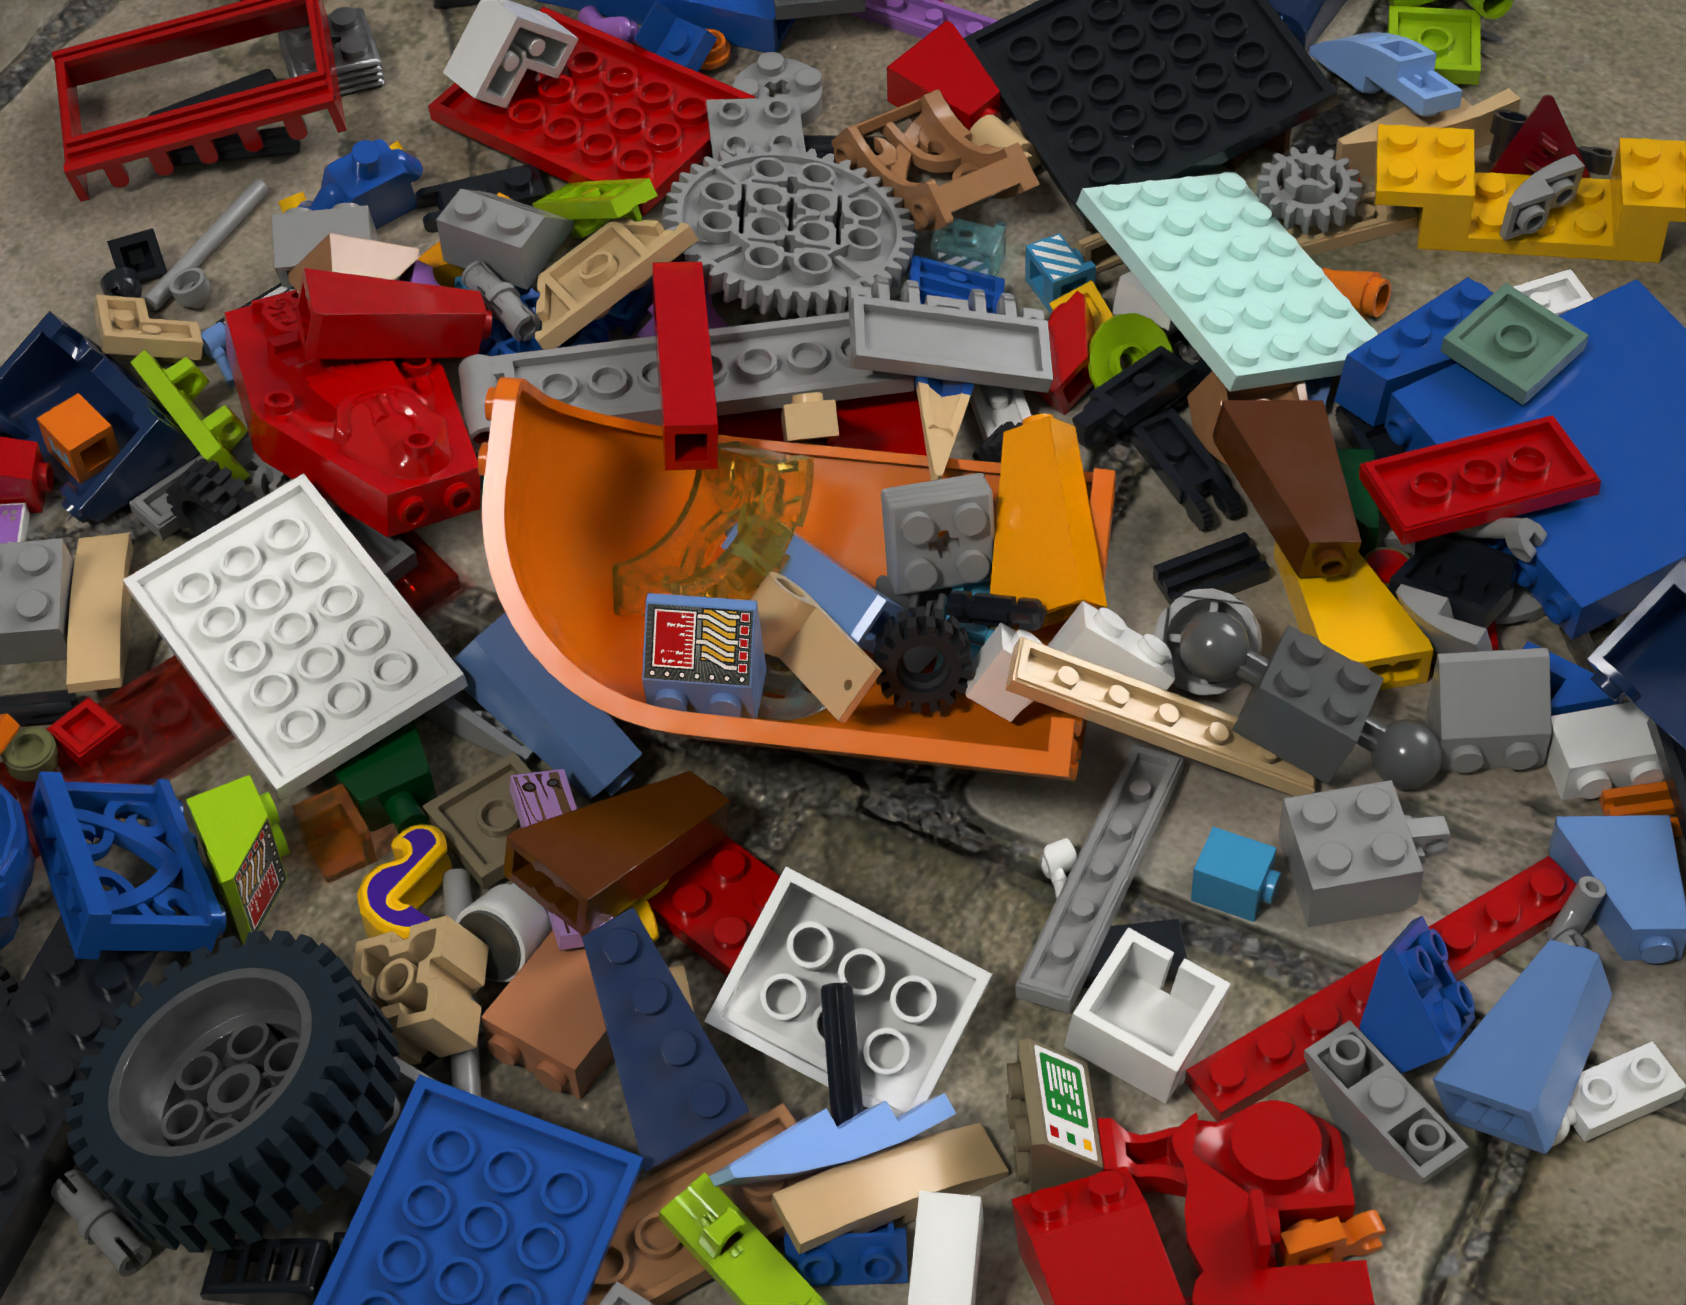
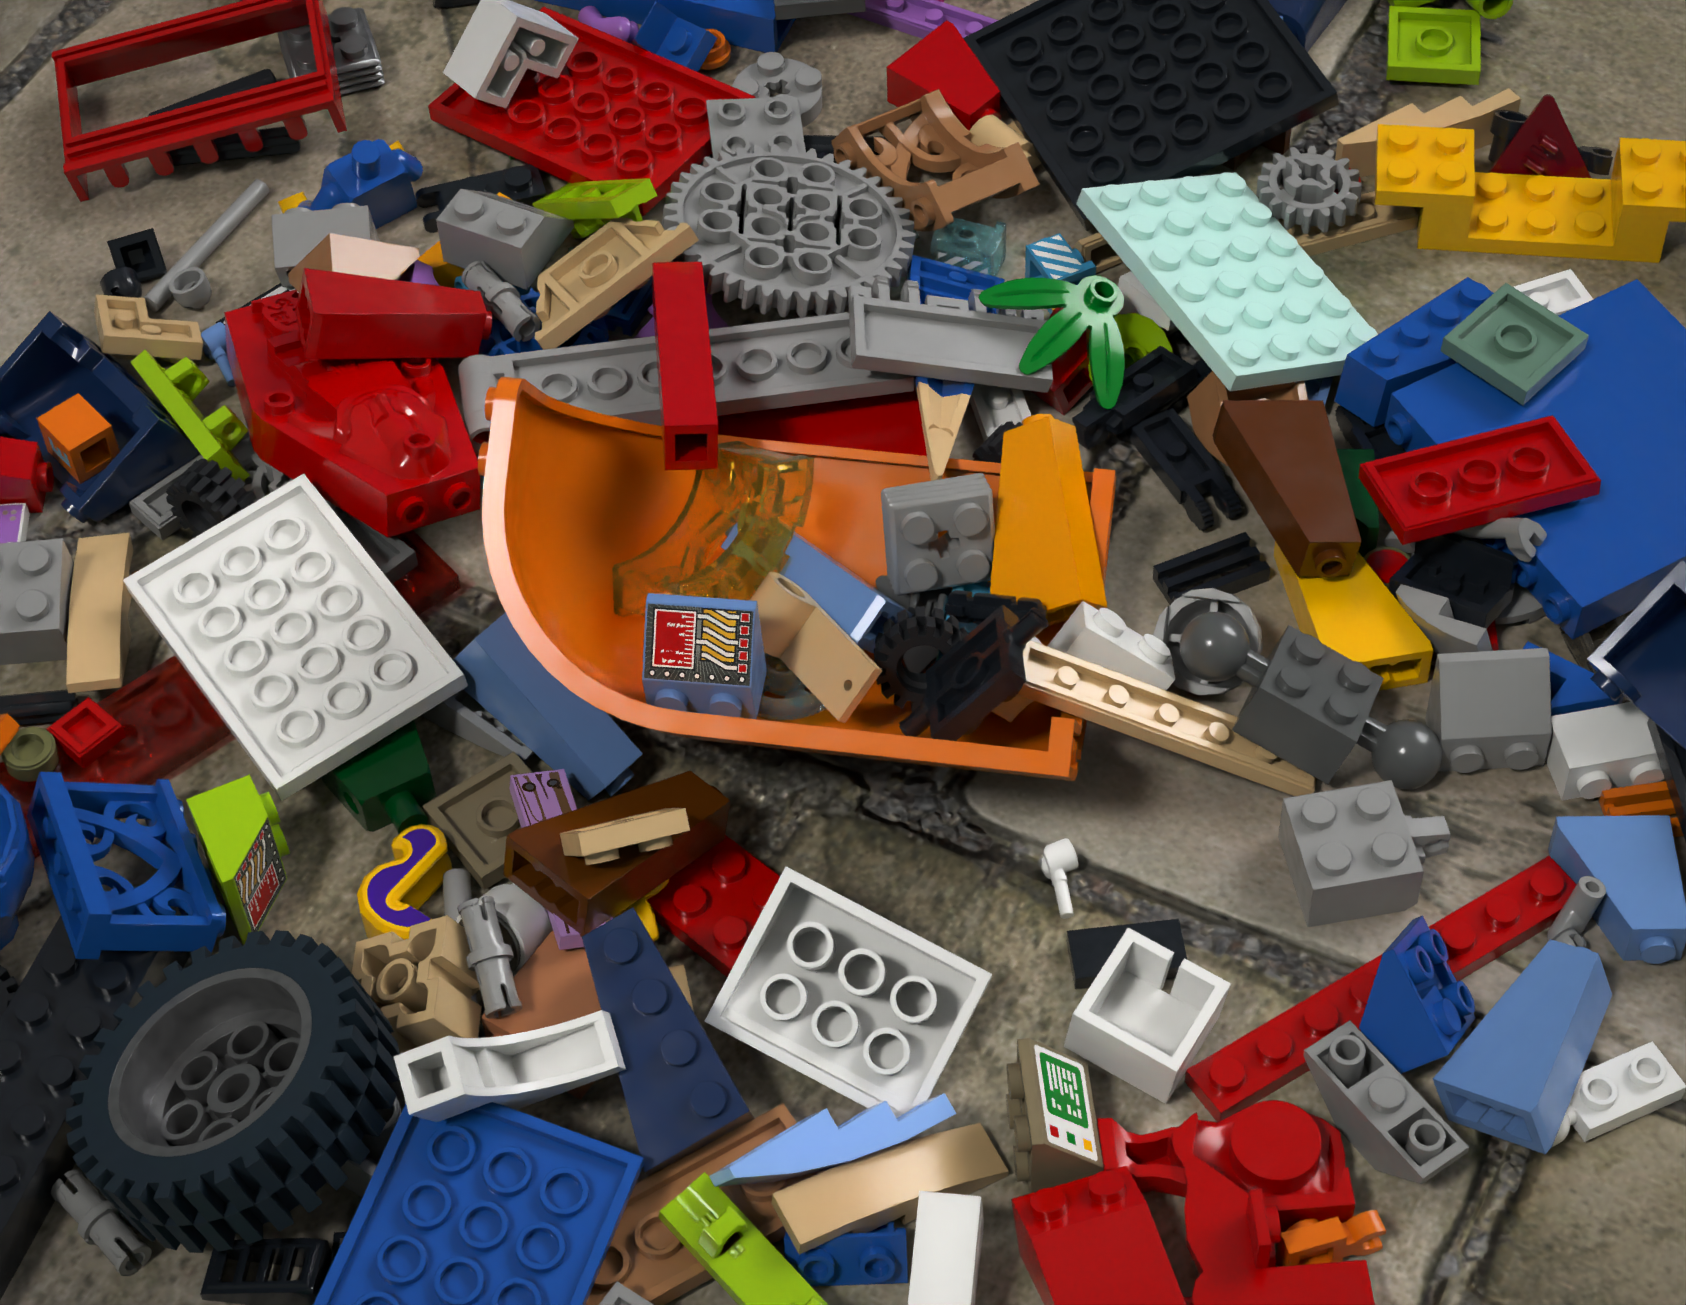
clear orange panel [292,784,377,883] -> none
tan piece [781,392,839,447] -> none
black axle [820,982,863,1126] -> none
light grey tile [1015,744,1184,1014] -> none
dark azure brick [1191,827,1282,922] -> none
light blue slope [1309,32,1463,117] -> none
orange cone [1322,268,1391,319] -> none
light grey slope [1499,154,1585,241] -> none
none -> white arch [393,1010,626,1122]
none -> light grey pin [457,896,522,1019]
none -> tan plate [560,808,690,865]
none -> black plate [899,605,1049,741]
none -> green plant [979,275,1125,409]

